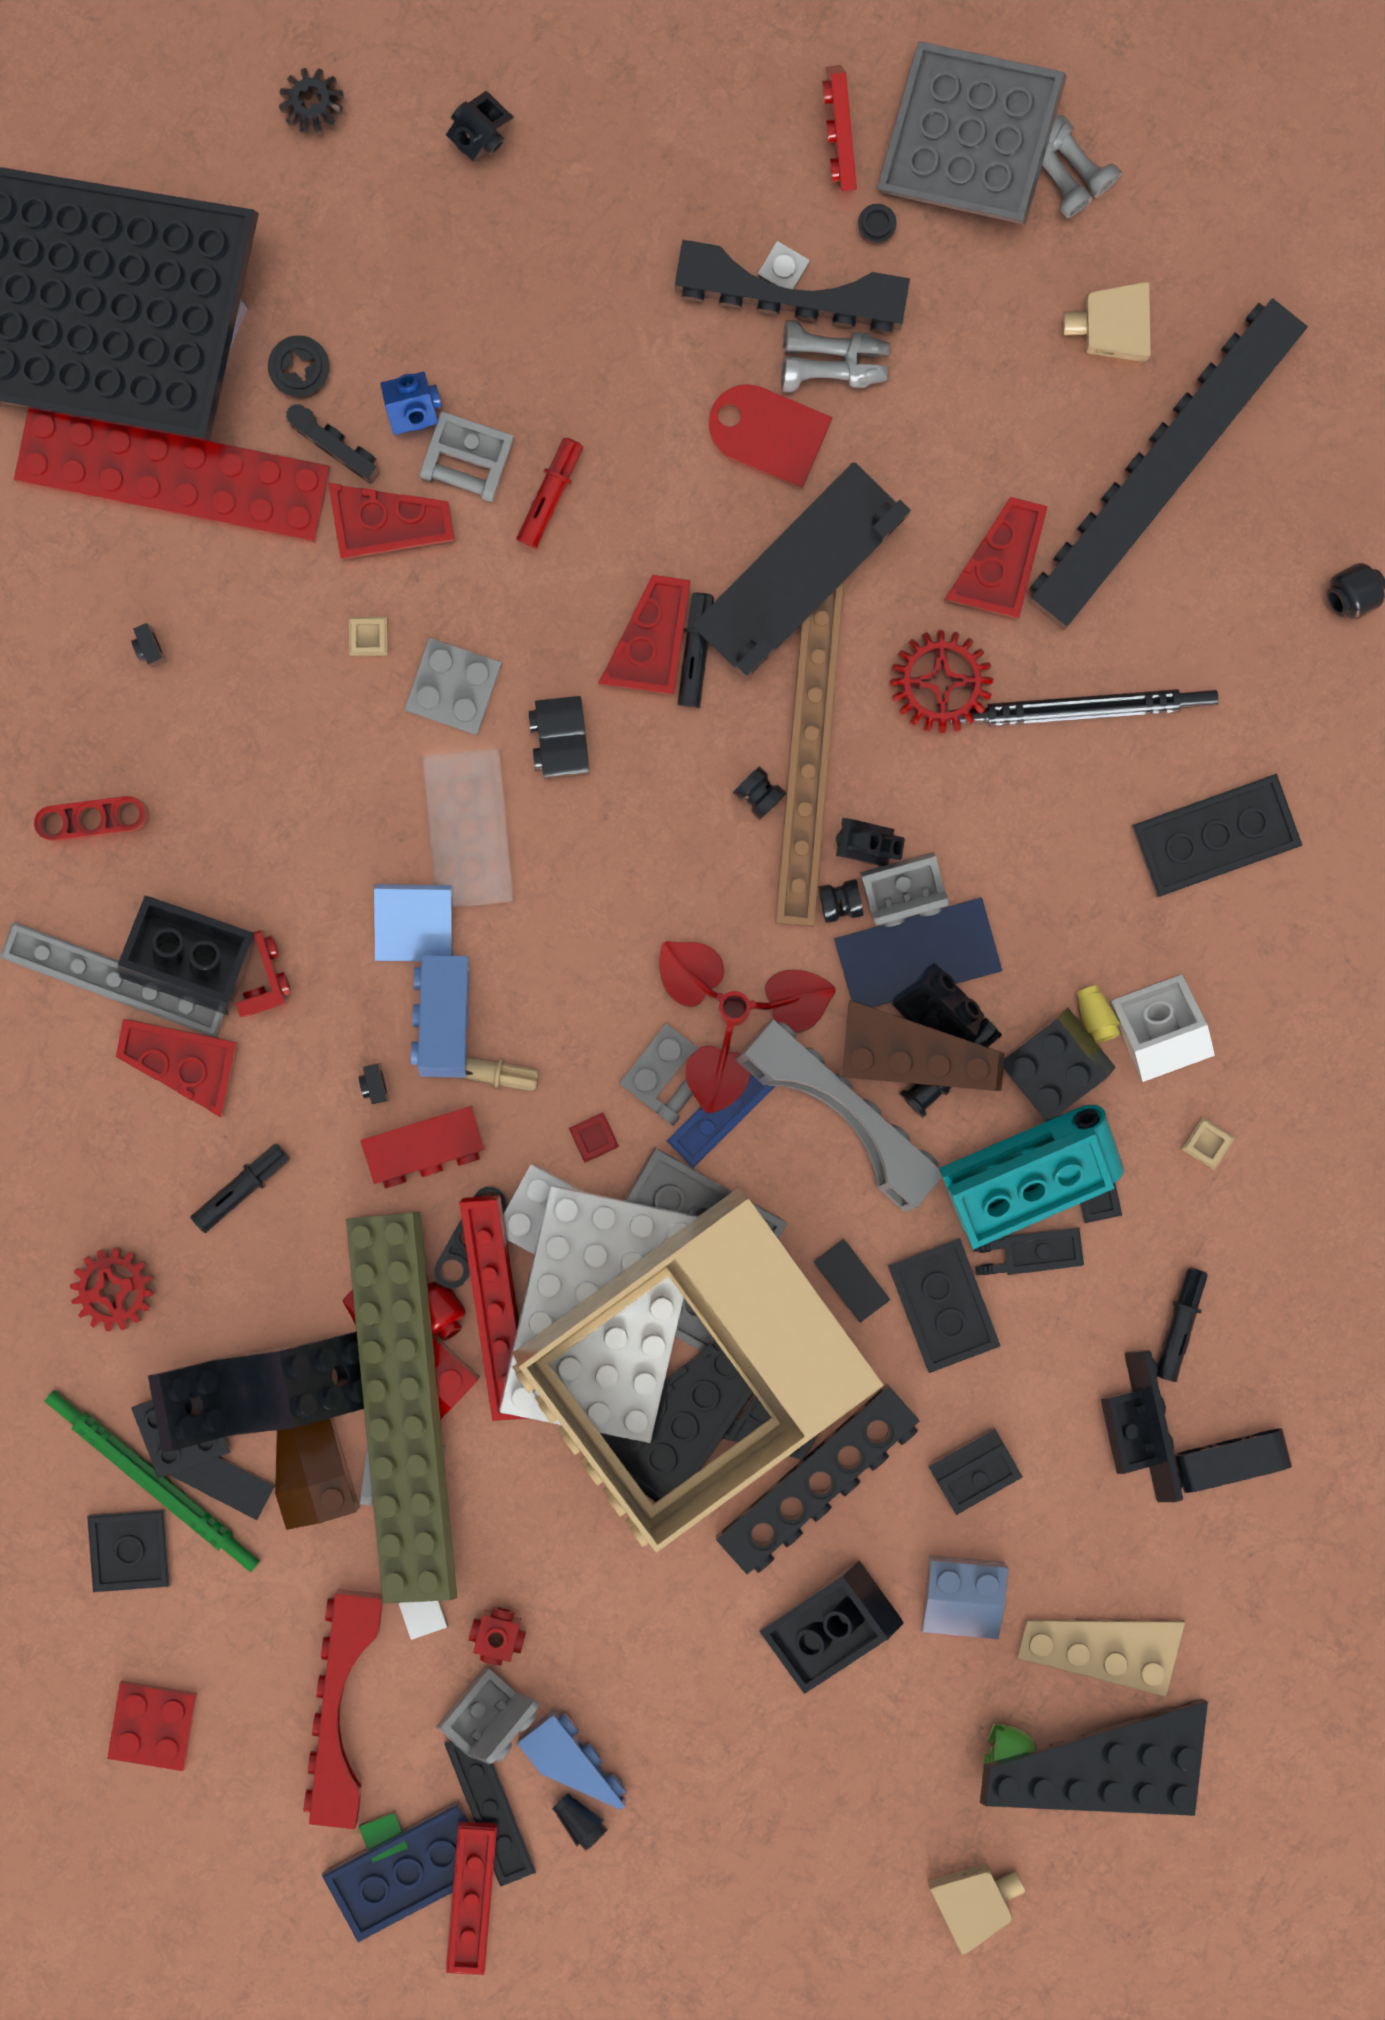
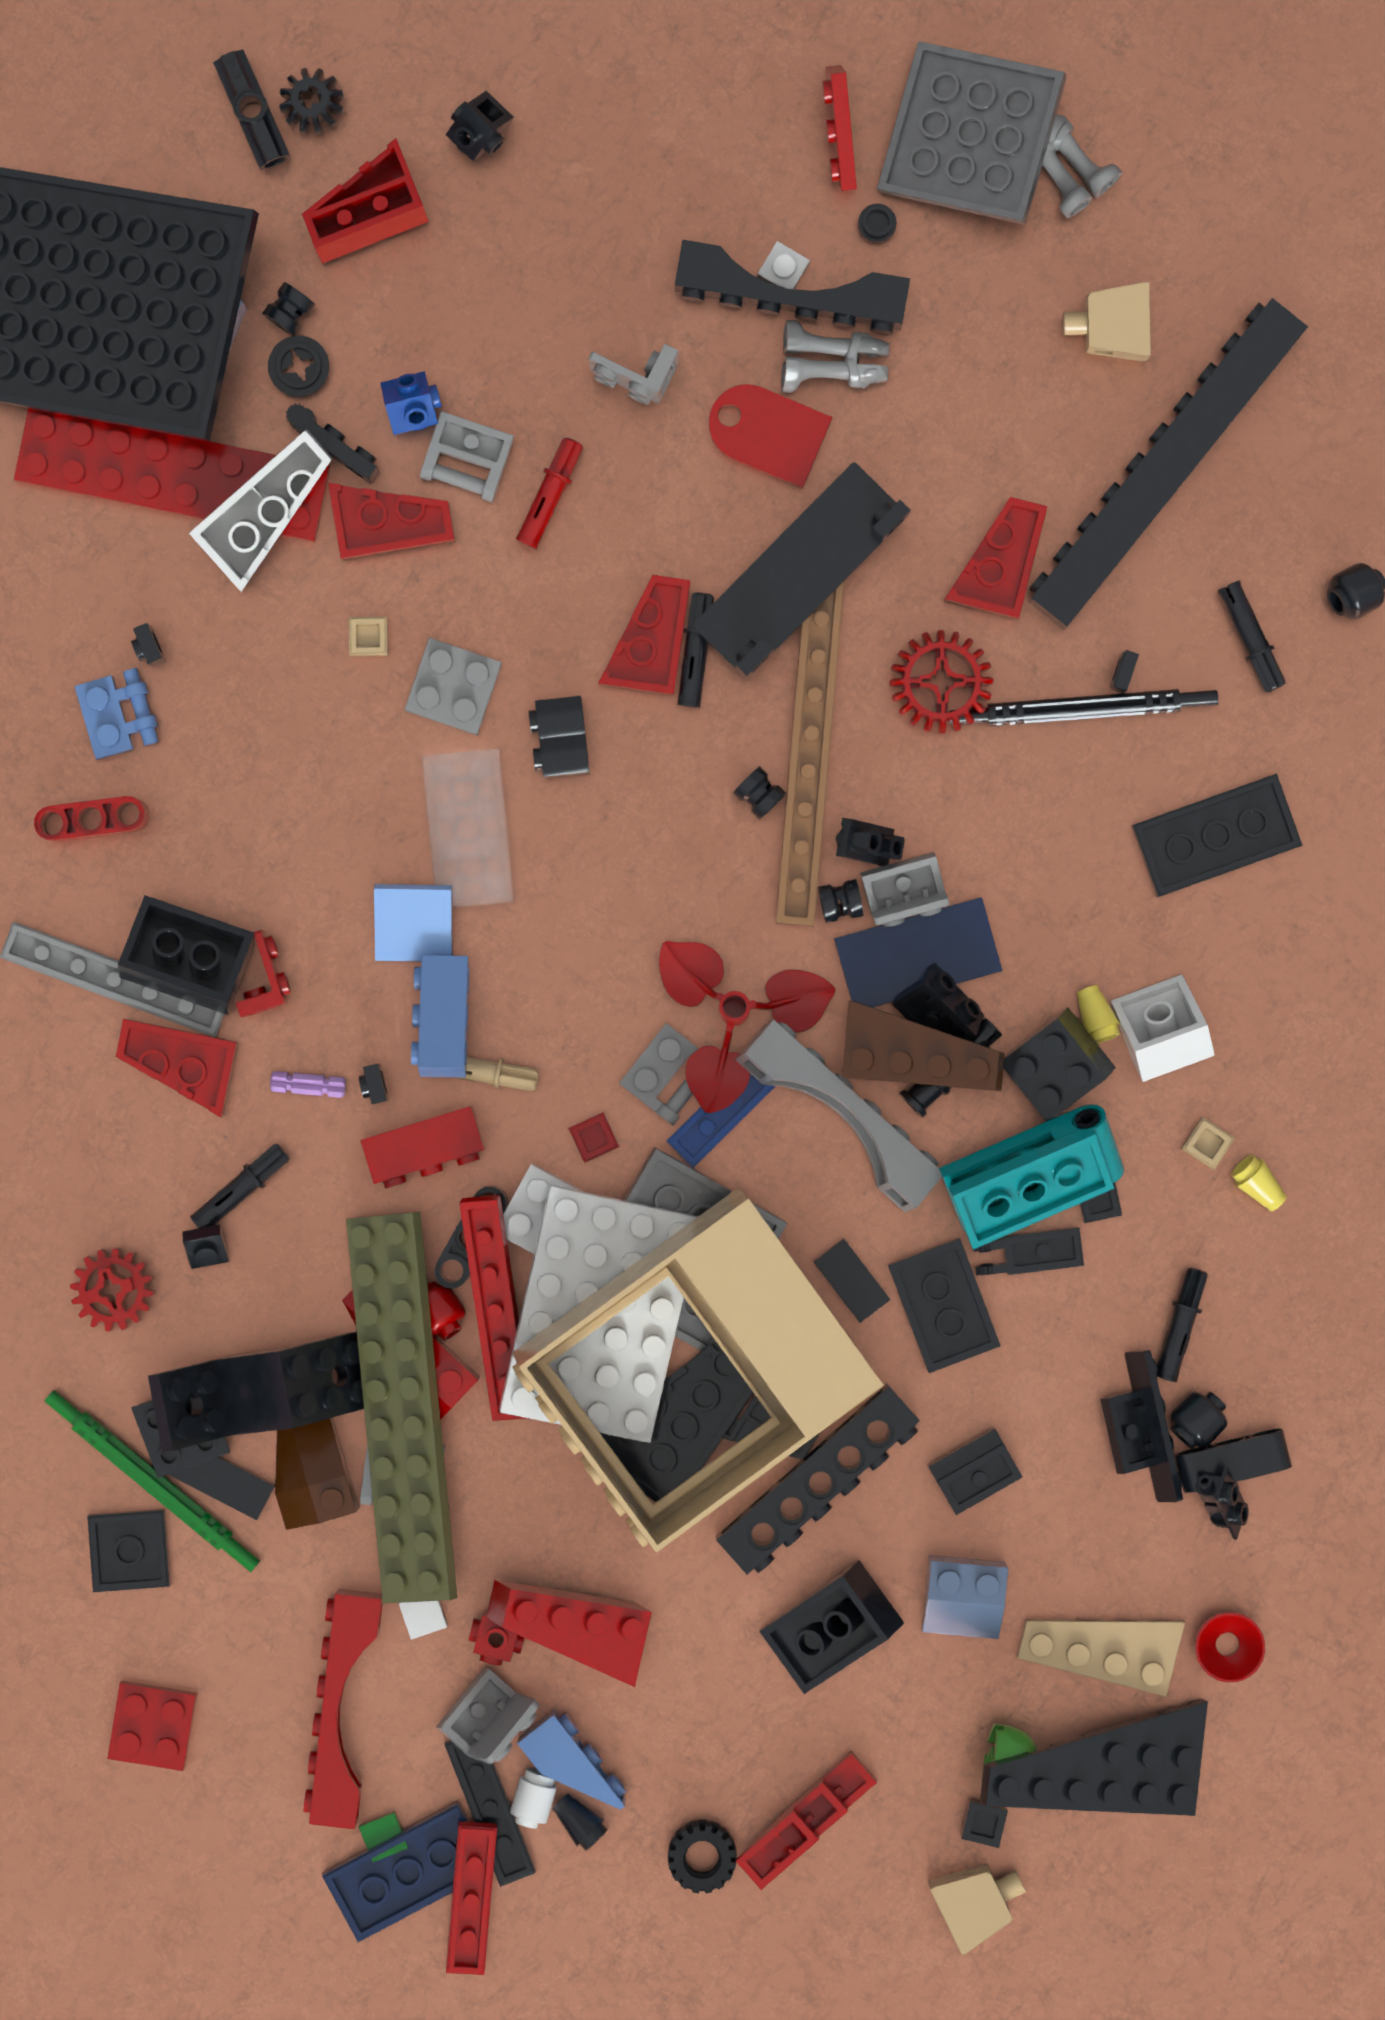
none -> medium blue plate [74,668,159,760]
none -> black plate [182,1224,229,1269]
none -> white wedge [189,429,332,592]
none -> black piece [213,49,291,170]
none -> black wheel [262,282,315,336]
none -> lavender axle [270,1071,346,1098]
none -> red wedge [302,138,429,264]
none -> red wedge [486,1580,652,1687]
none -> white brick [510,1768,557,1829]
none -> light grey bracket [588,344,679,405]
none -> black tyre [668,1820,737,1894]
none -> red slope [736,1751,877,1890]
none -> black plate [961,1799,1008,1848]
none -> black tile [1110,650,1139,694]
none -> black head [1170,1391,1228,1449]
none -> black hinge [1195,1466,1249,1540]
none -> red piece [1195,1612,1265,1683]
none -> black axle [1218,580,1285,692]
none -> light yellow cone [1231,1155,1287,1211]

